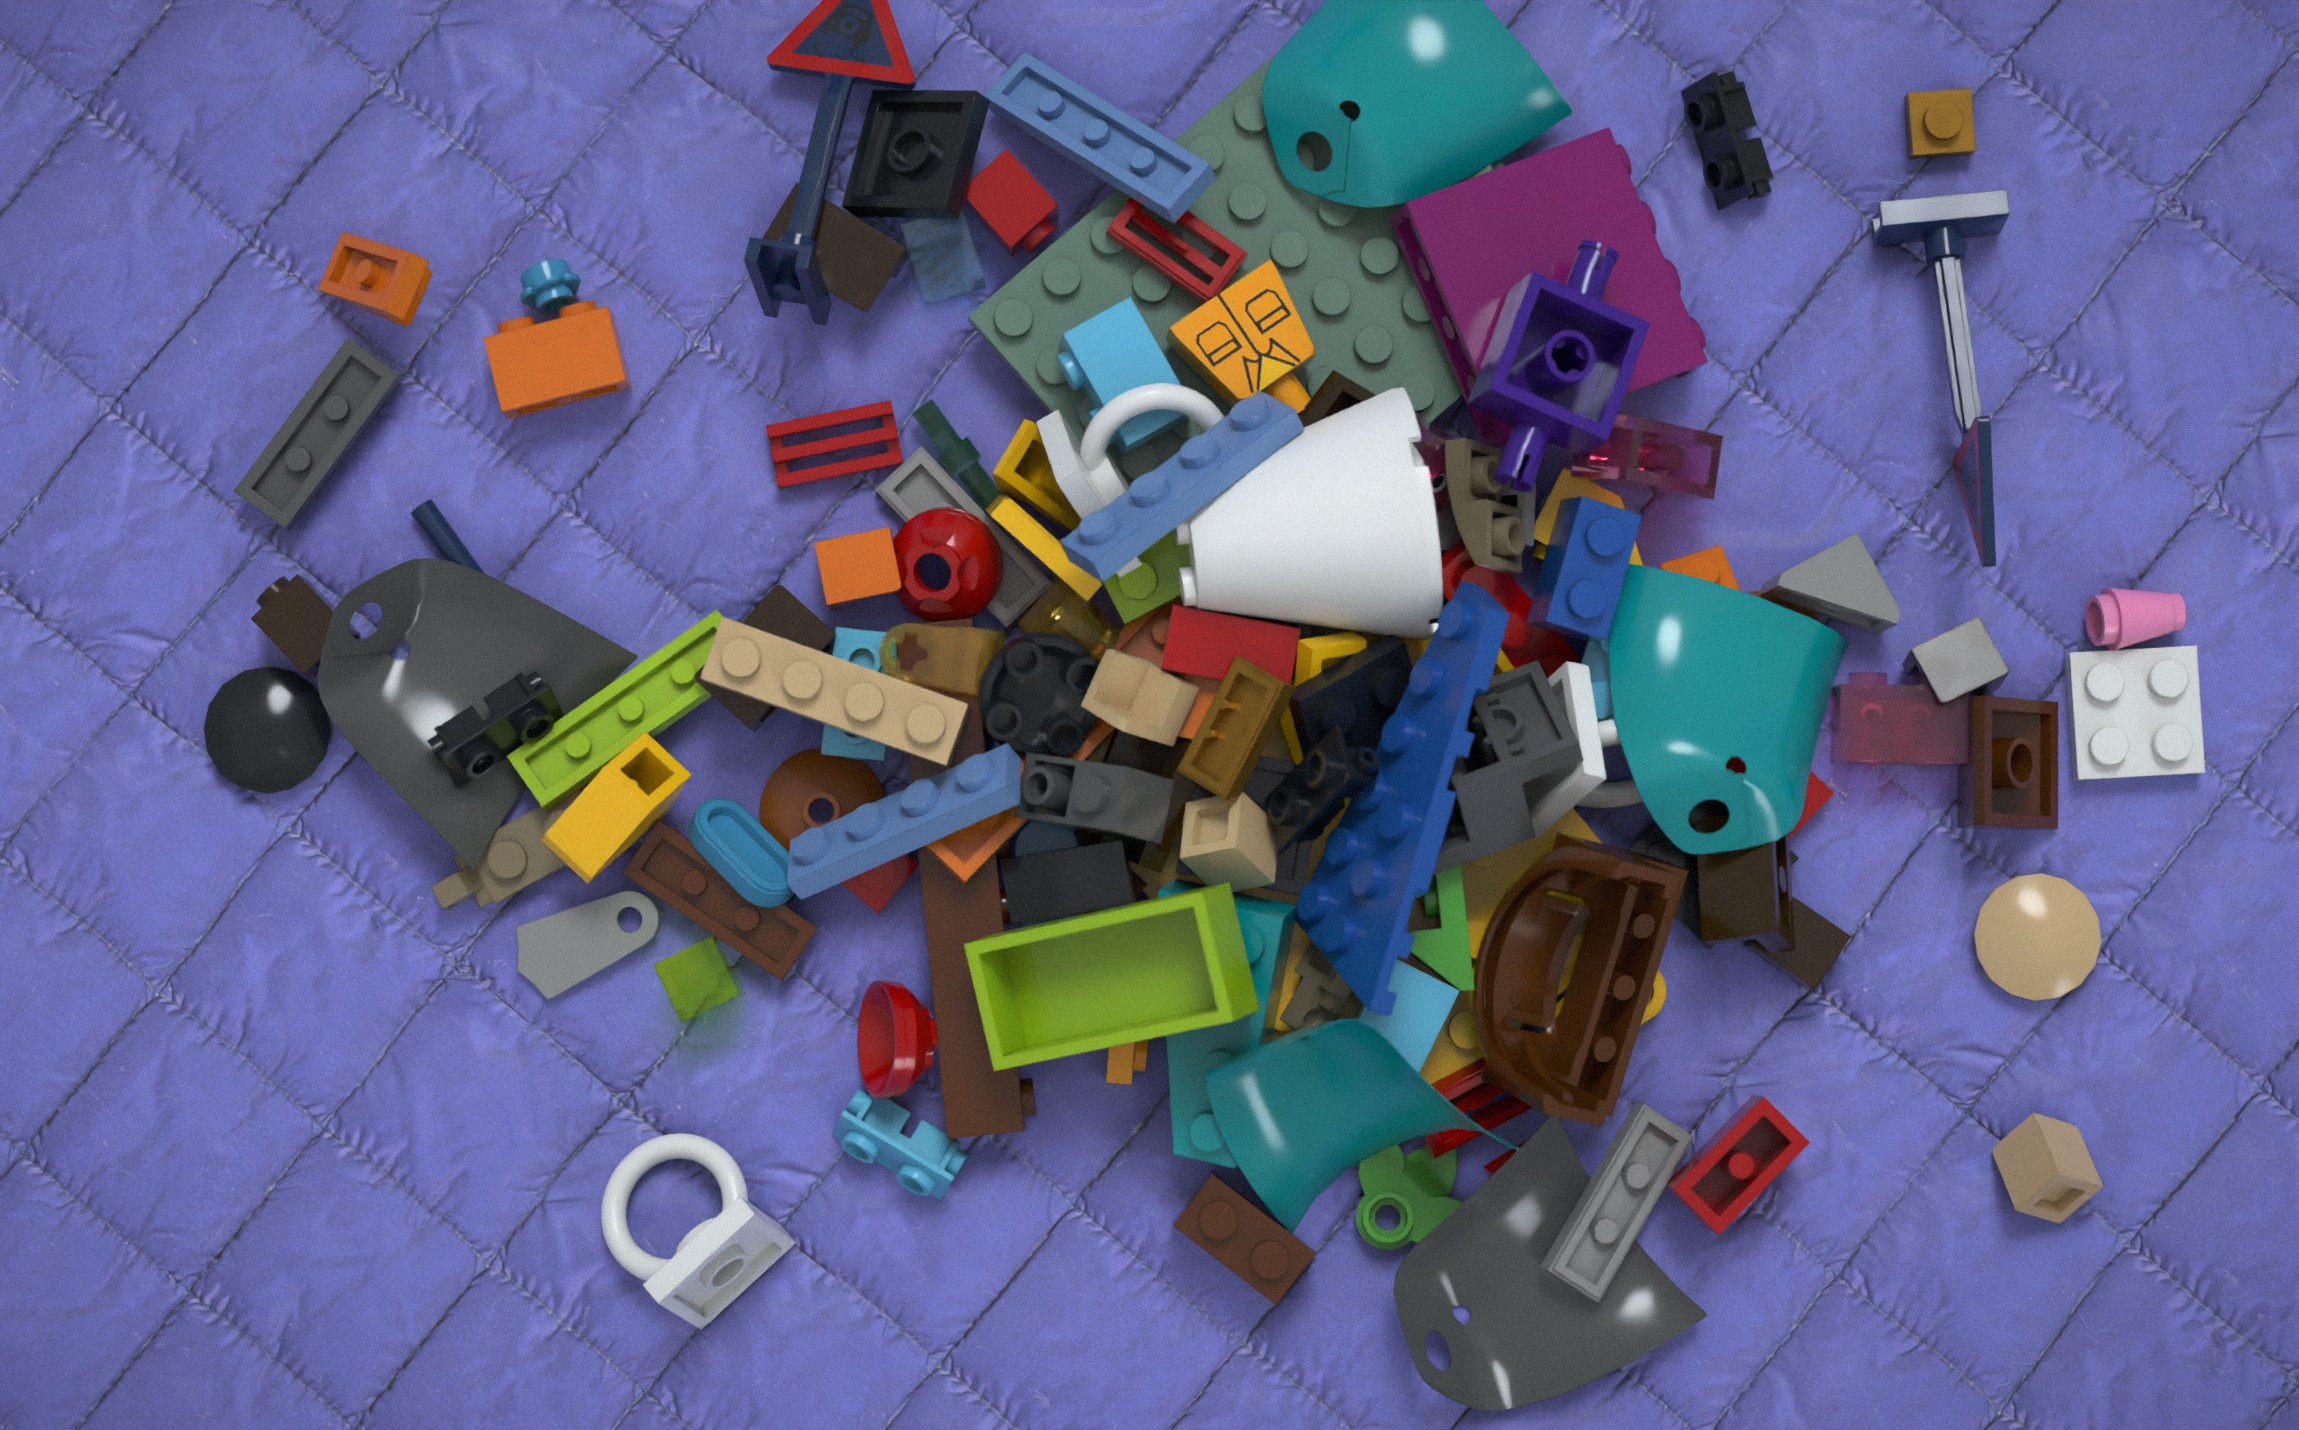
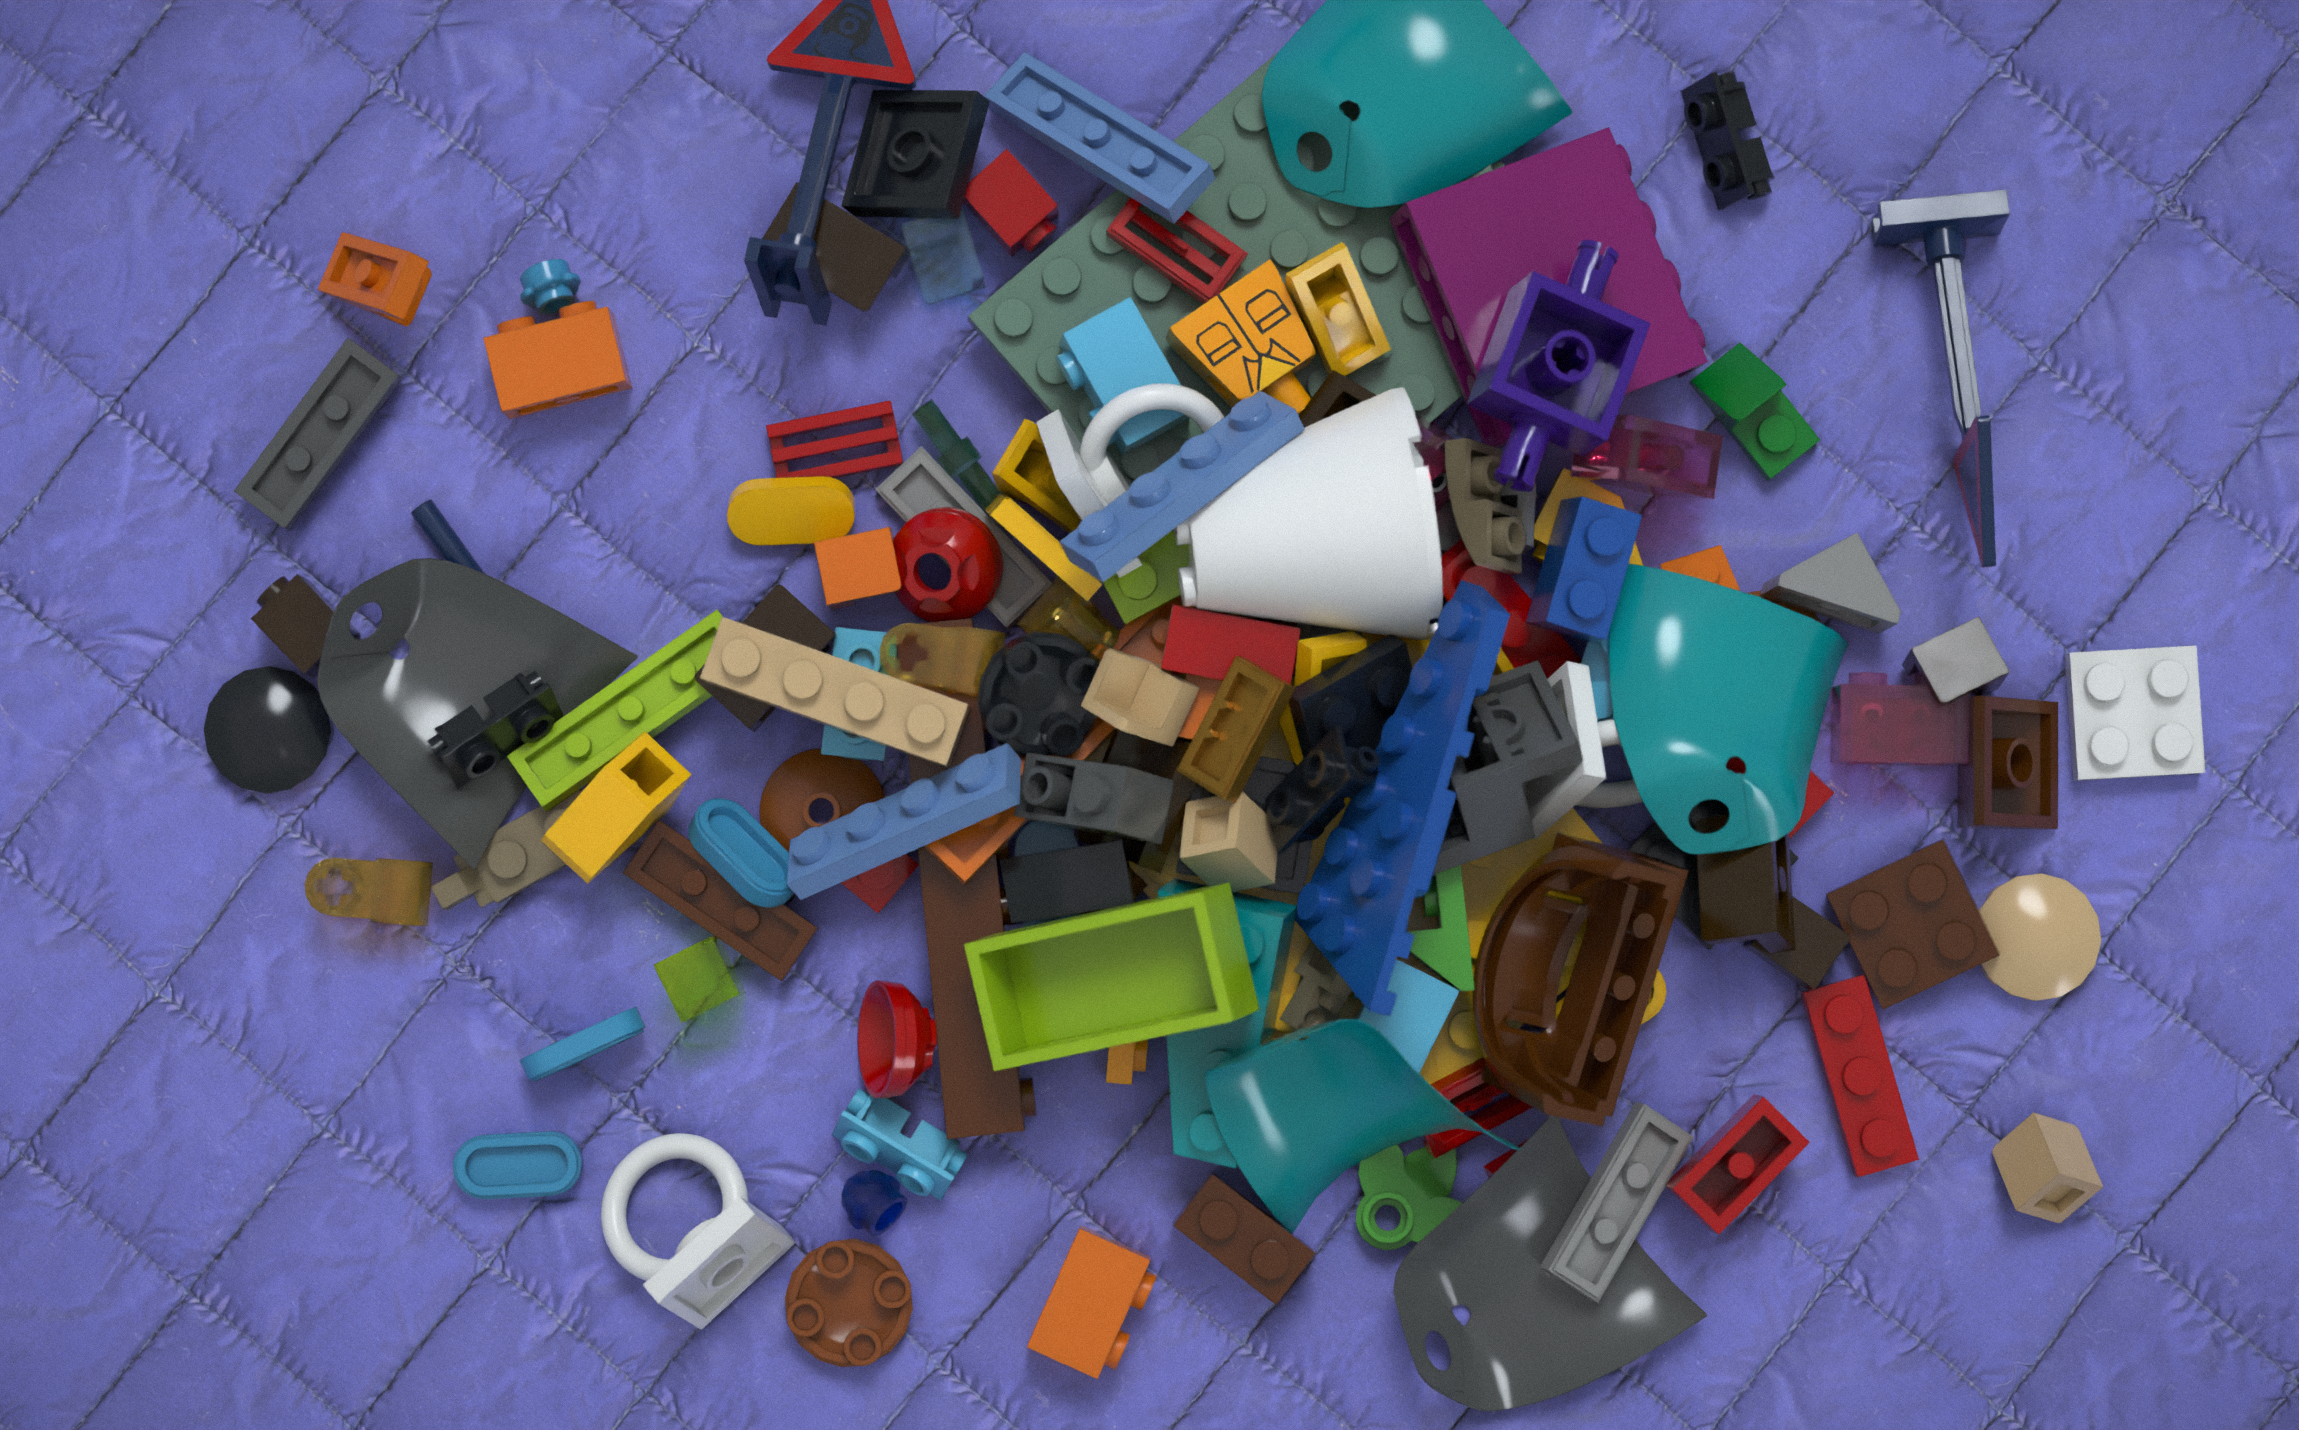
light grey piece [516,890,659,999] -> none
pearl gold plate [1904,88,1976,160] -> none
bright pink cone [2085,588,2186,651] -> none
none -> clear yellow piece [304,858,433,926]
none -> dark azure tile [453,1131,584,1199]
none -> dark azure tile [519,1007,646,1082]
none -> yellow tile [727,476,855,545]
none -> dark orange dish [785,1238,913,1367]
none -> clear blue plate [841,1169,908,1236]
none -> orange brick [1027,1225,1157,1379]
none -> yellow slope [1285,242,1391,376]
none -> green slope [1689,342,1820,482]
none -> red plate [1800,975,1919,1177]
none -> reddish brown plate [1826,838,2000,1009]

